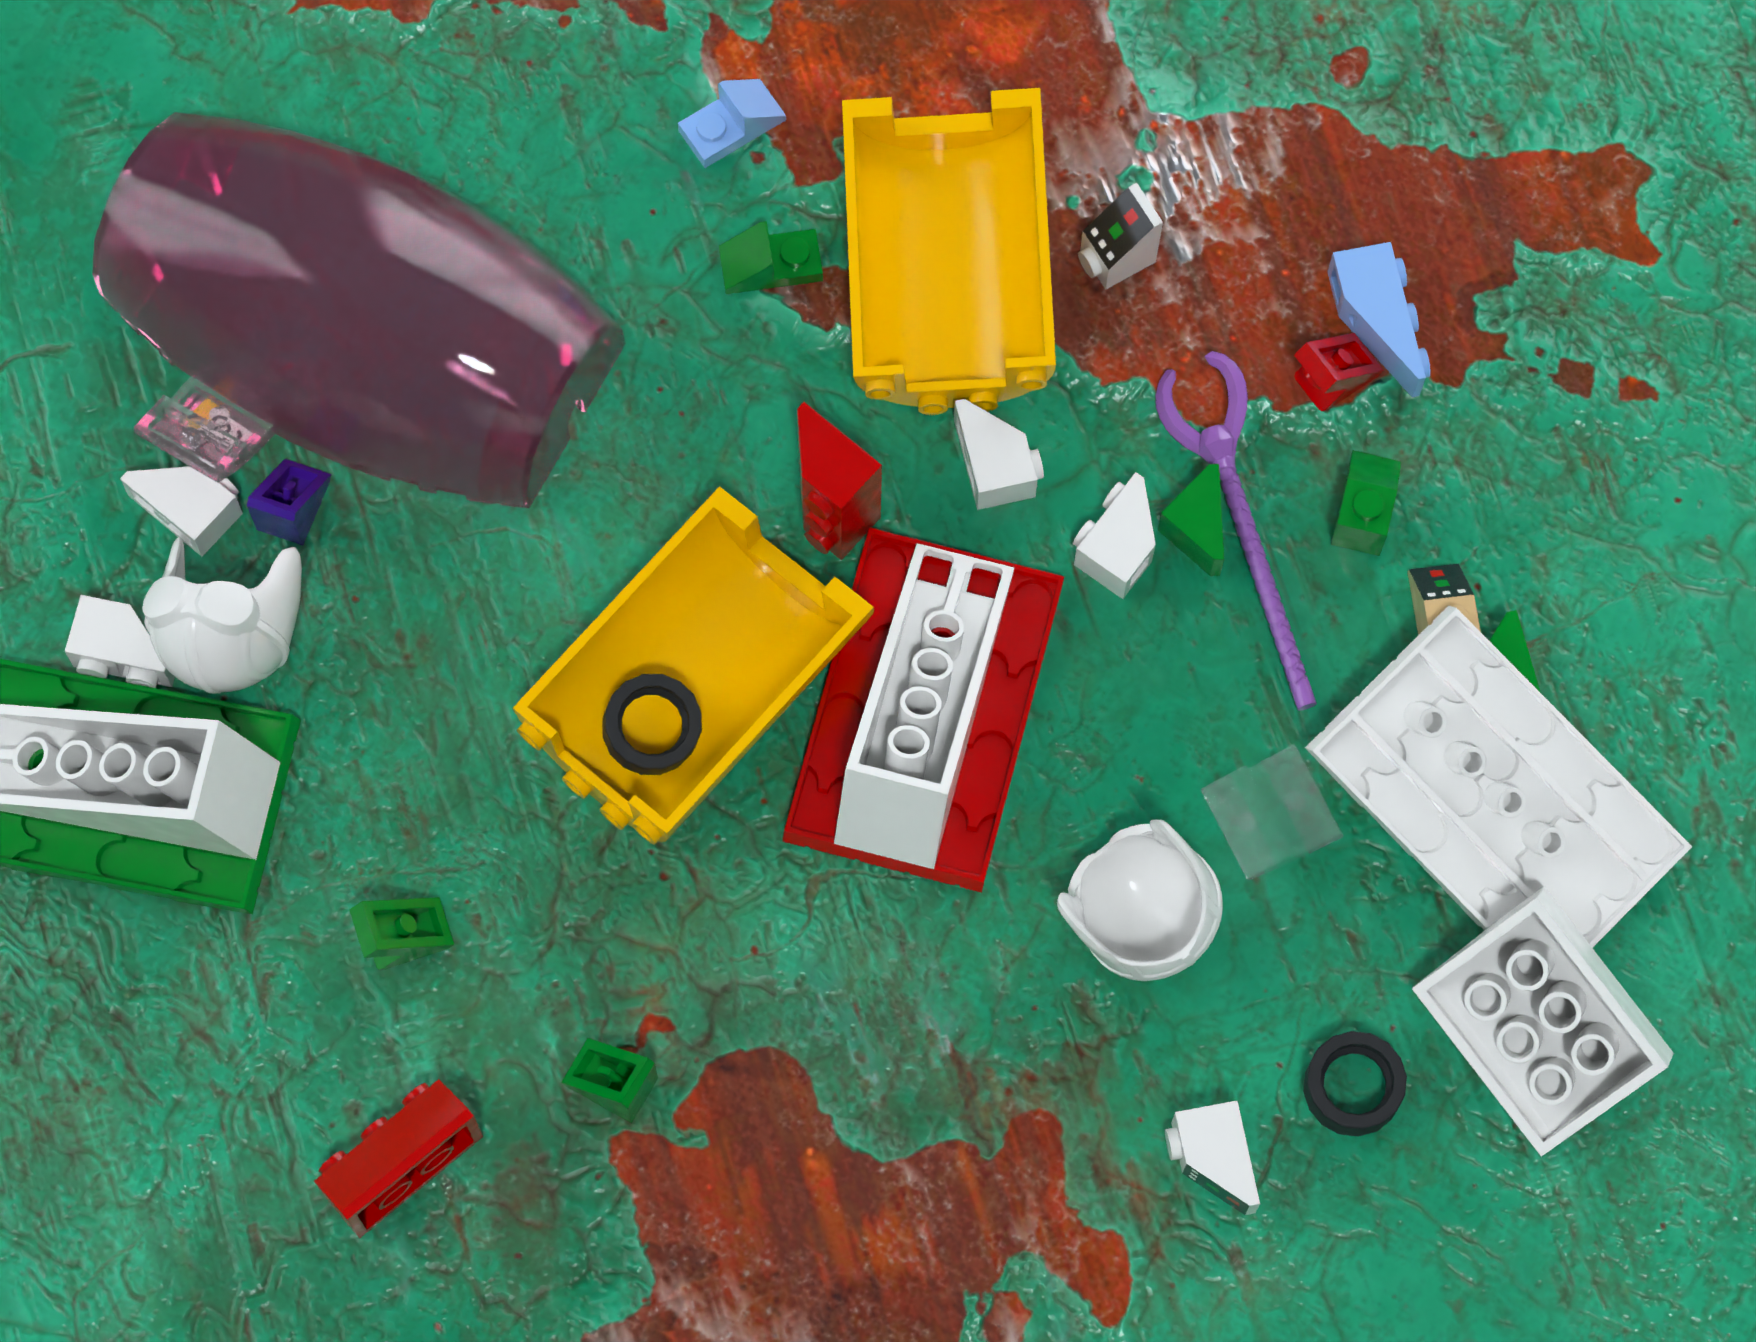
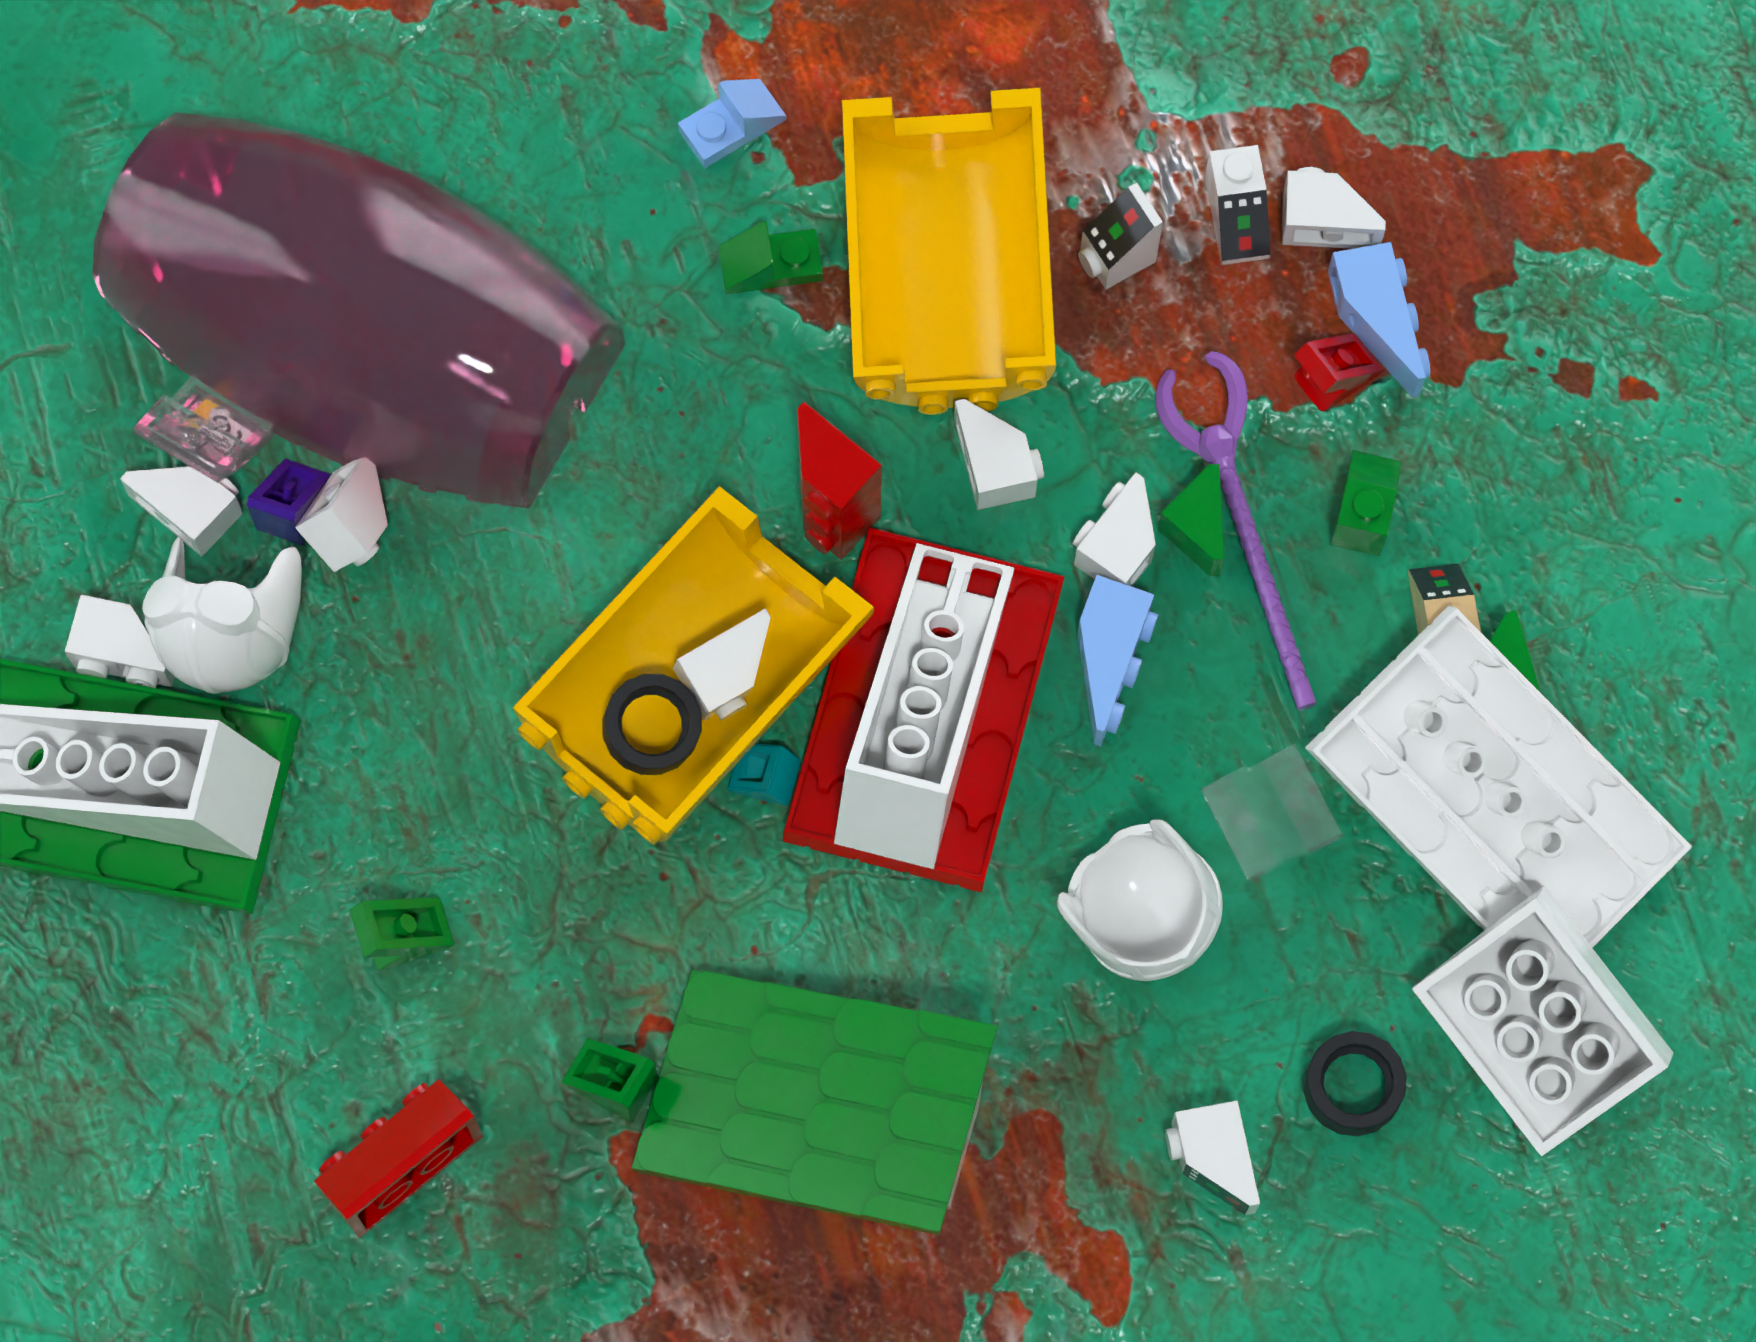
none -> white slope [295,452,388,572]
none -> green piece [632,970,997,1235]
none -> white slope [673,609,771,721]
none -> teal slope [727,744,801,806]
none -> light blue slope [1077,575,1159,747]
none -> slope [1205,145,1270,265]
none -> white slope [1281,167,1386,249]

